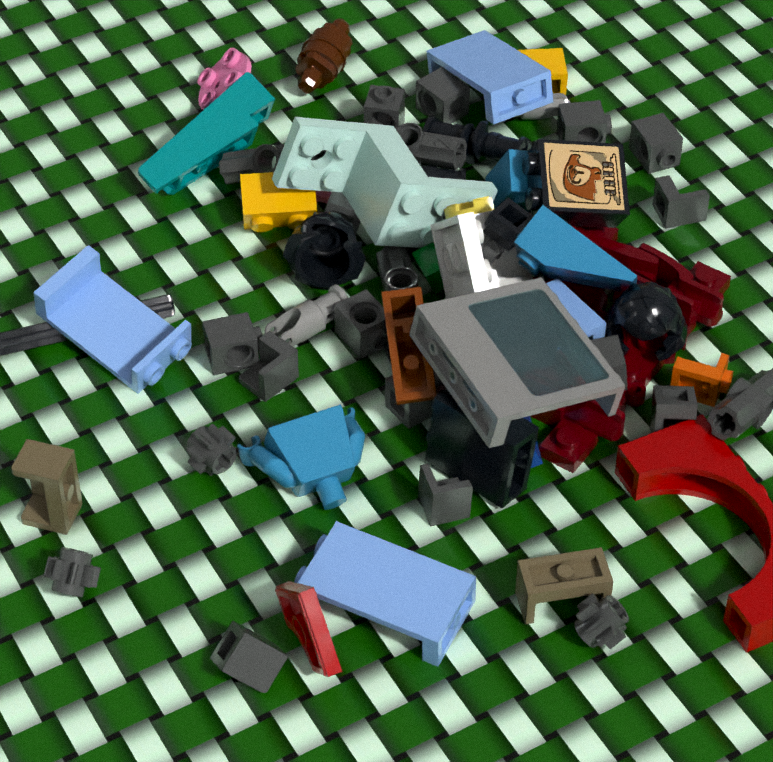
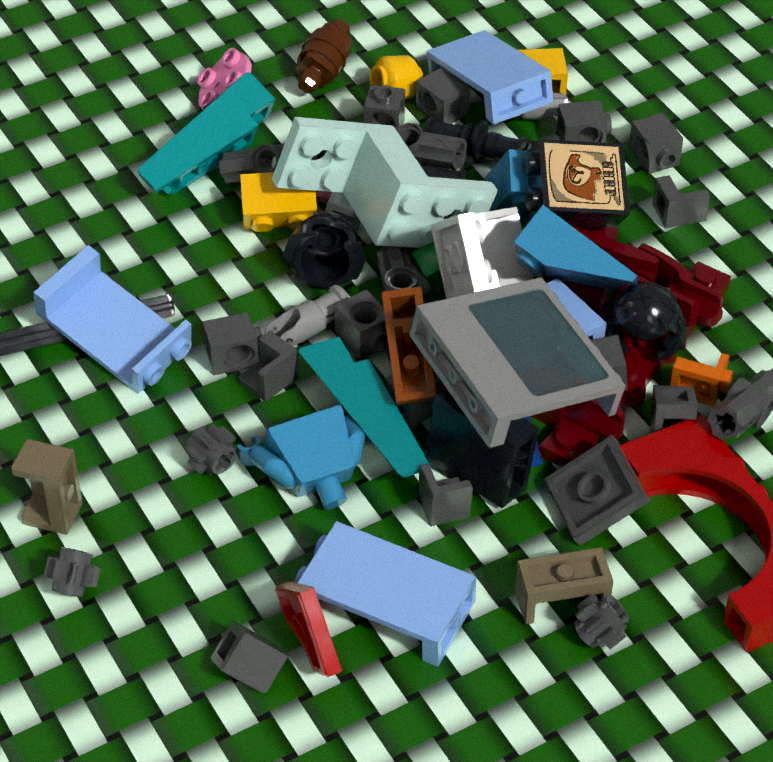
light yellow tile [444,196,494,219] -> none
black piece [482,197,534,266] -> none
none -> teal wedge [299,336,431,478]
none -> yellow head [370,55,423,100]
none -> dark grey tile [543,435,650,546]

